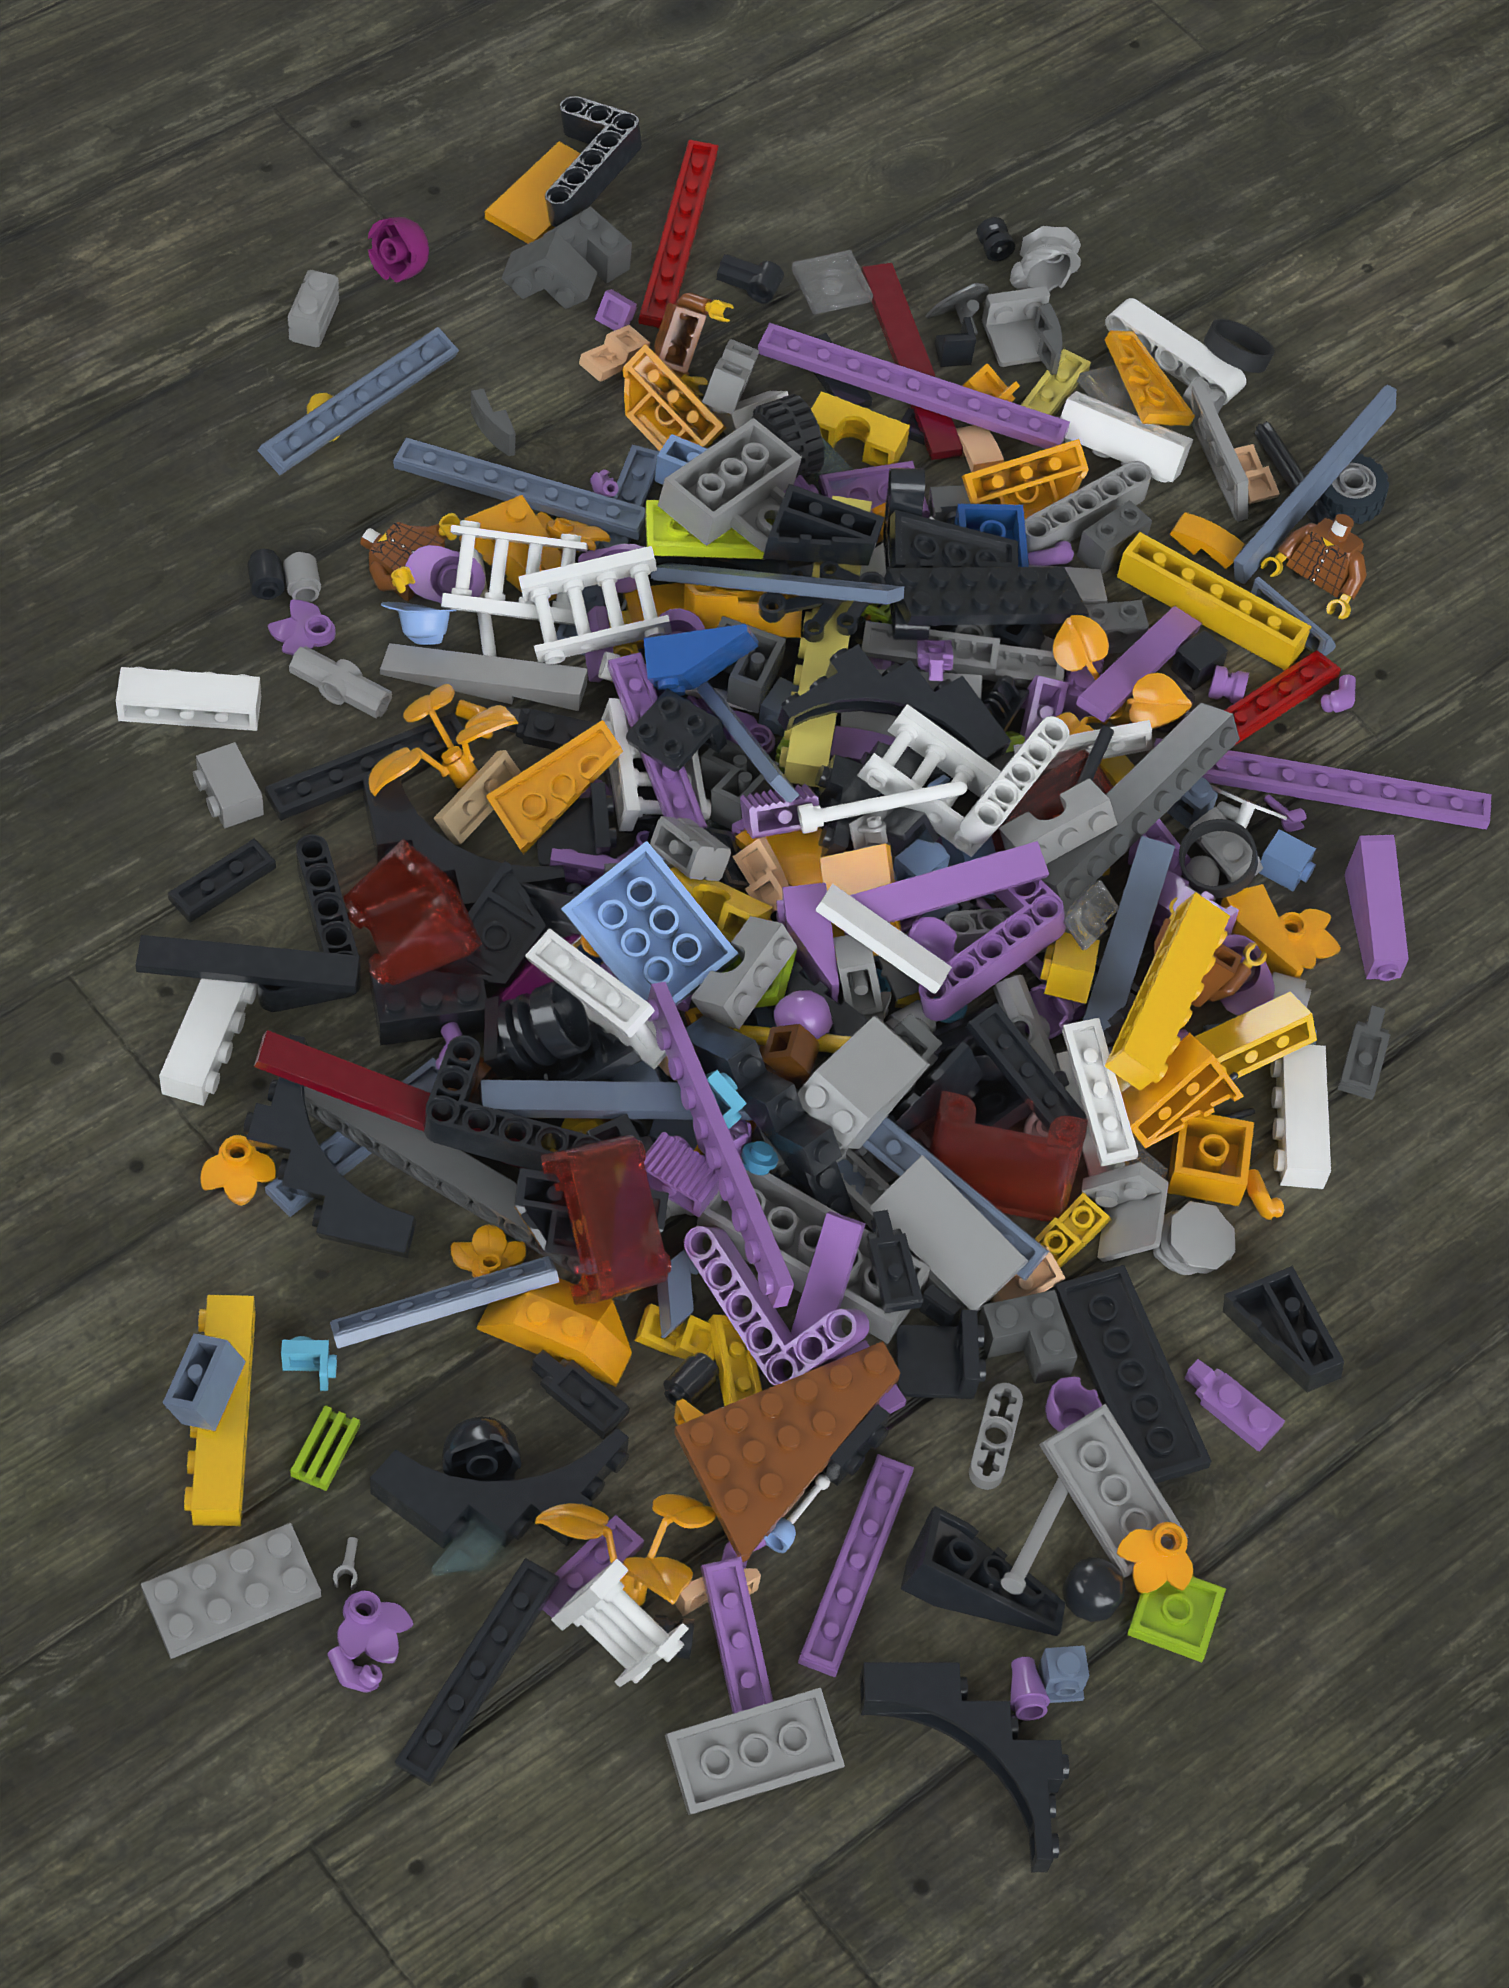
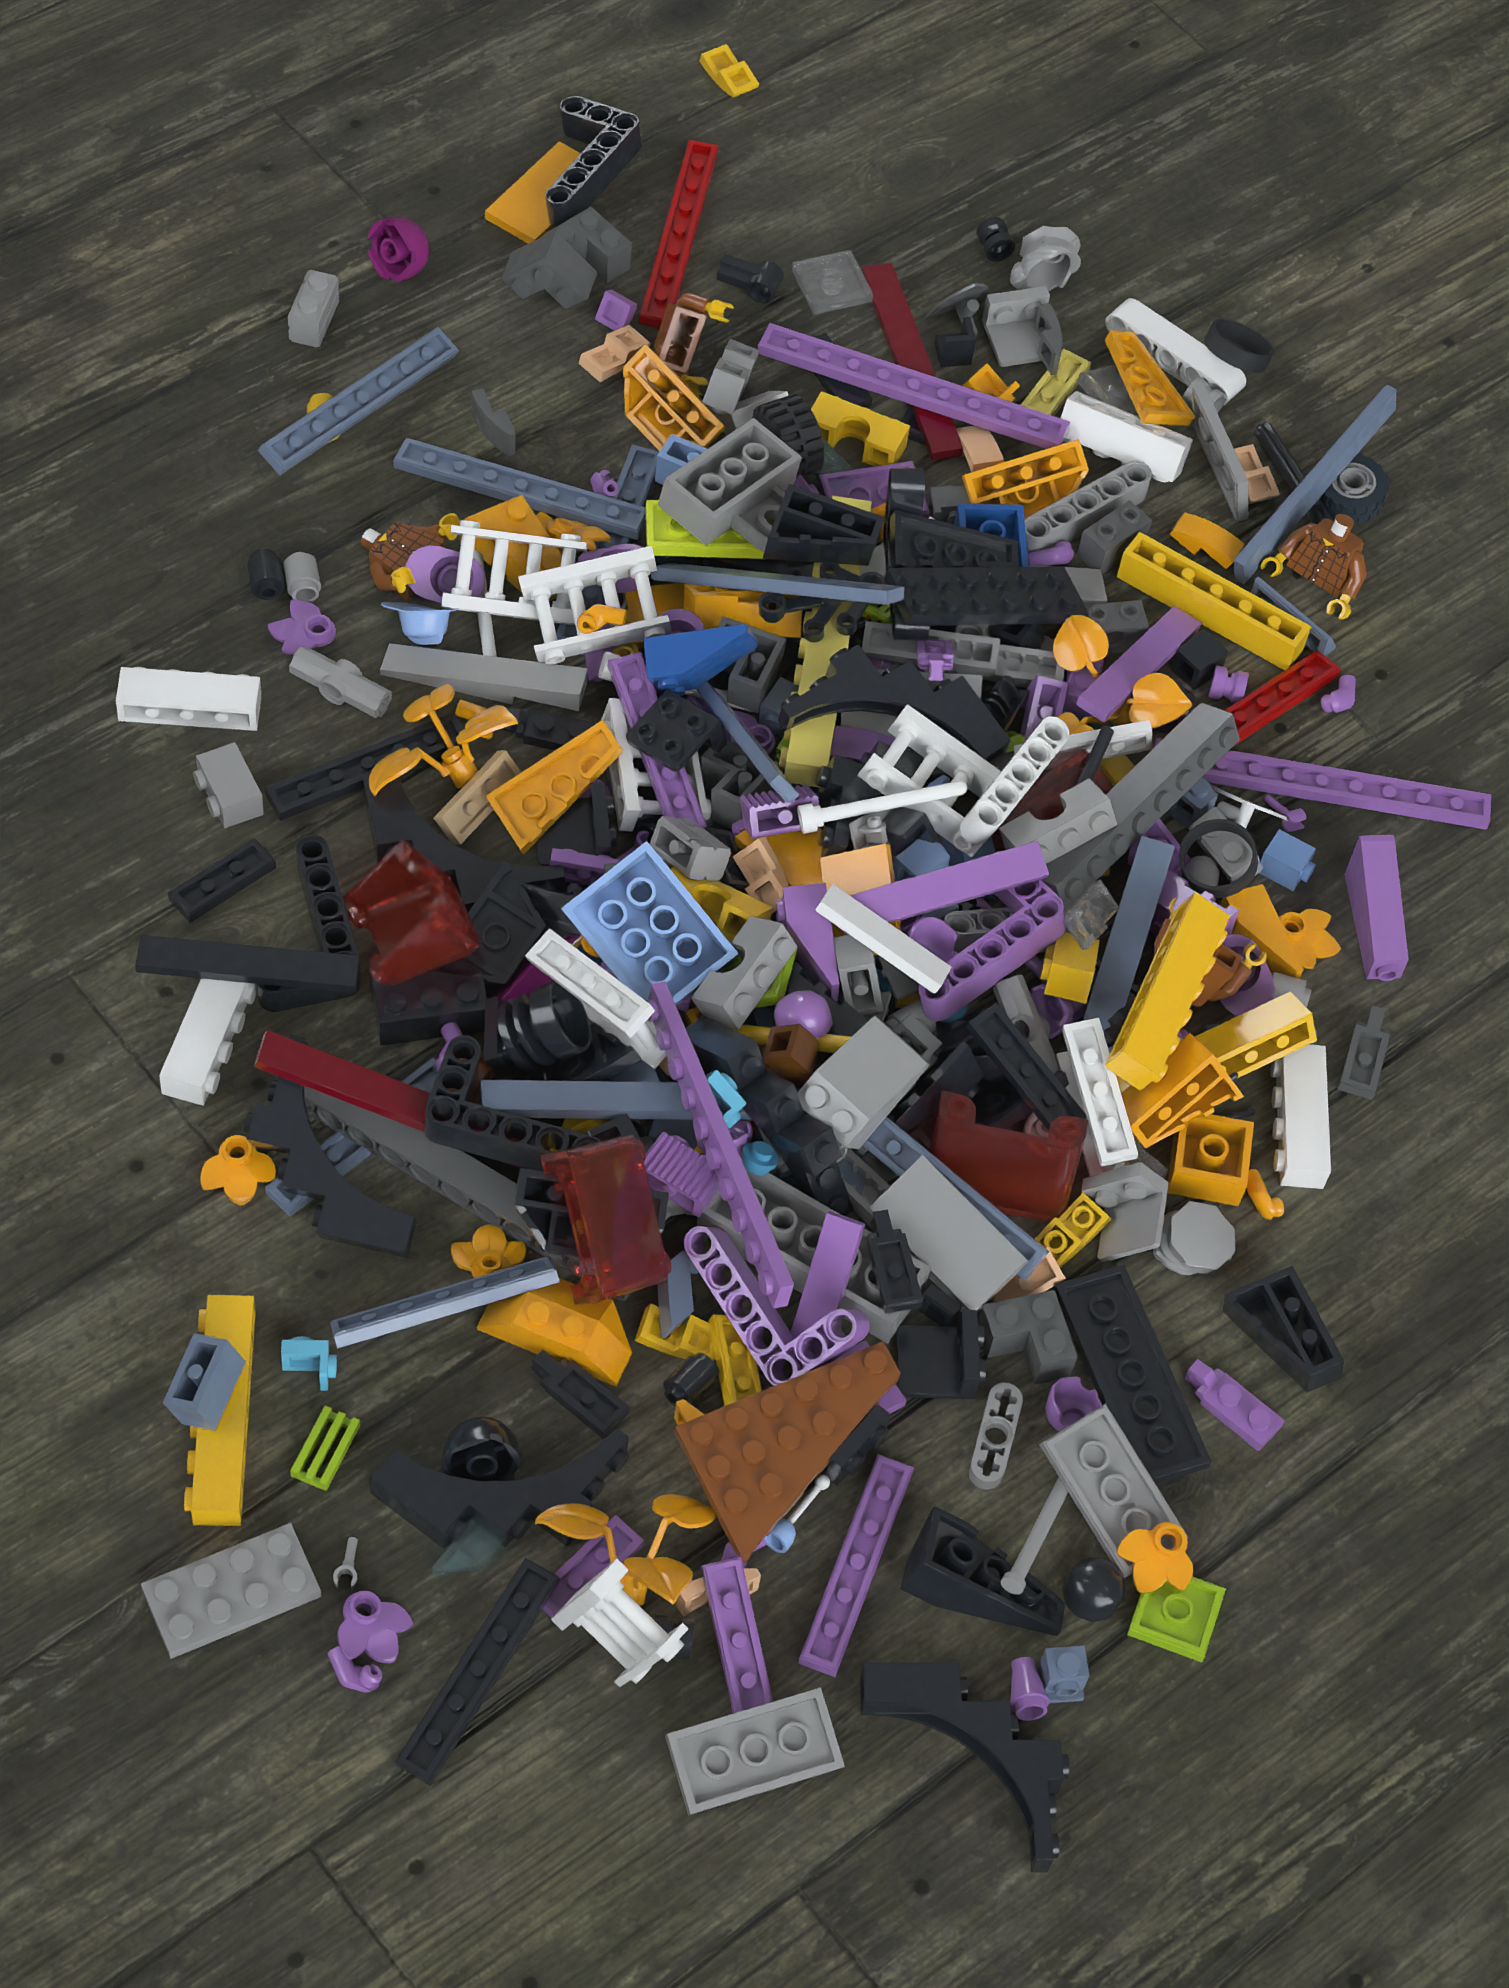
none -> light orange arm [577,604,627,634]
none -> yellow slope [699,44,759,98]

